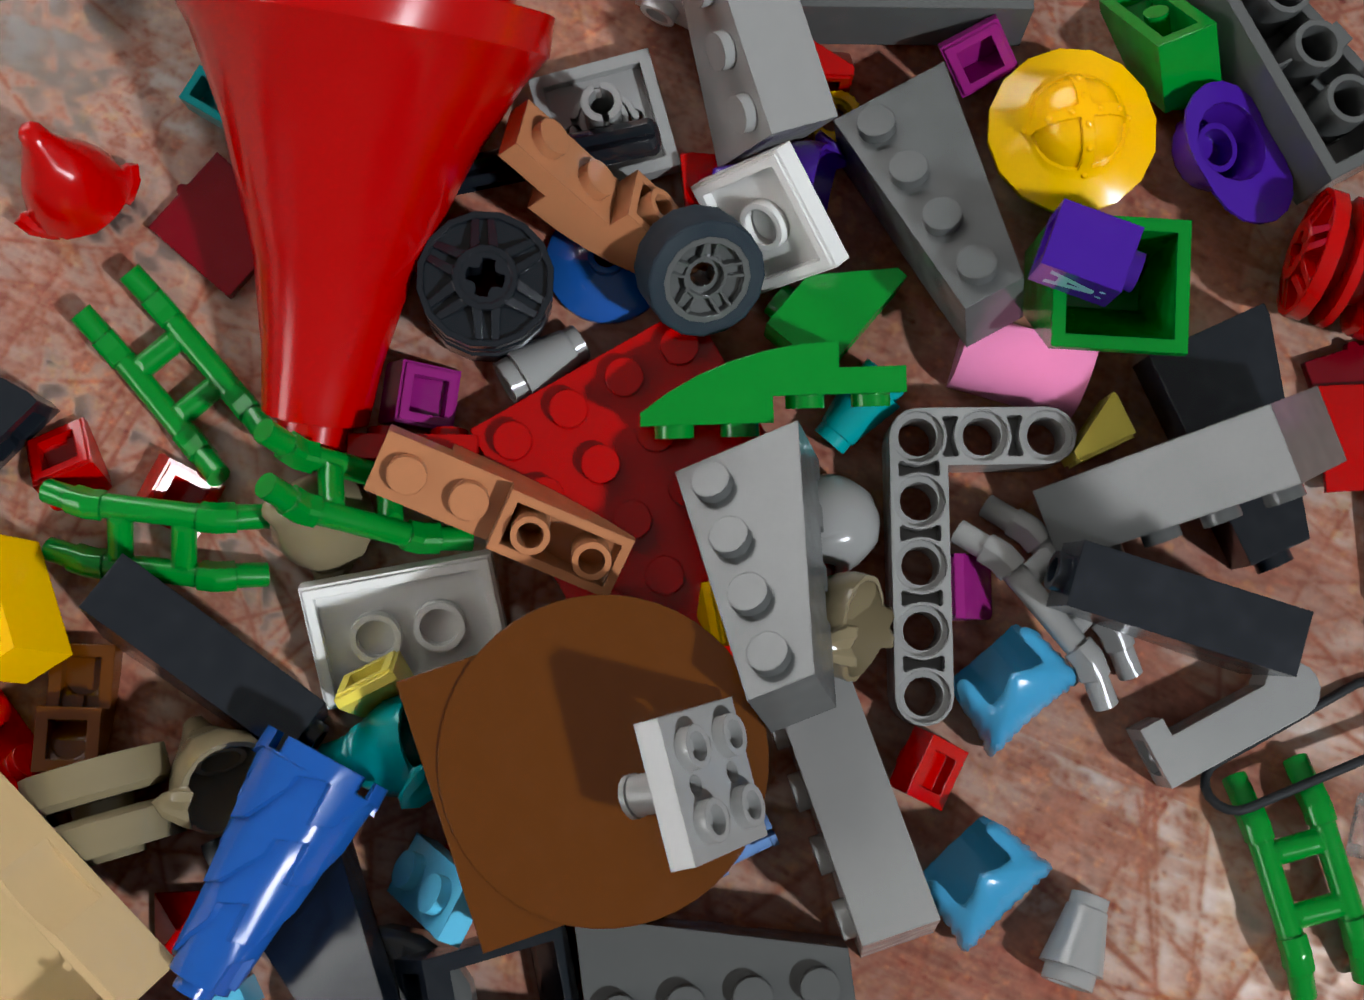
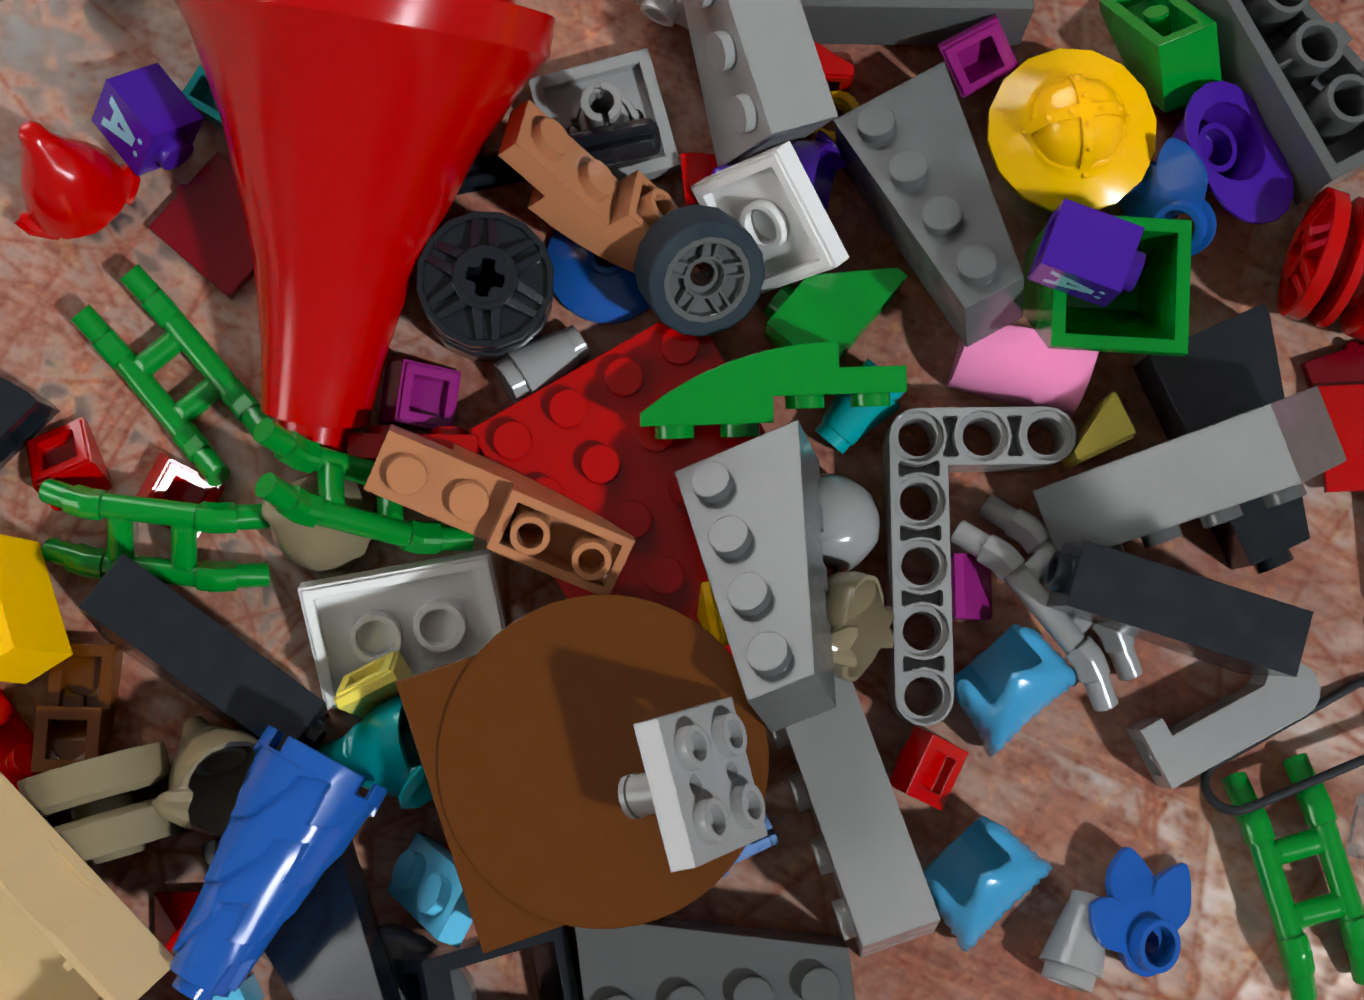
none -> dark purple brick [91,63,204,177]
none -> blue plate [1088,846,1191,977]
none -> blue plate [1118,138,1217,256]

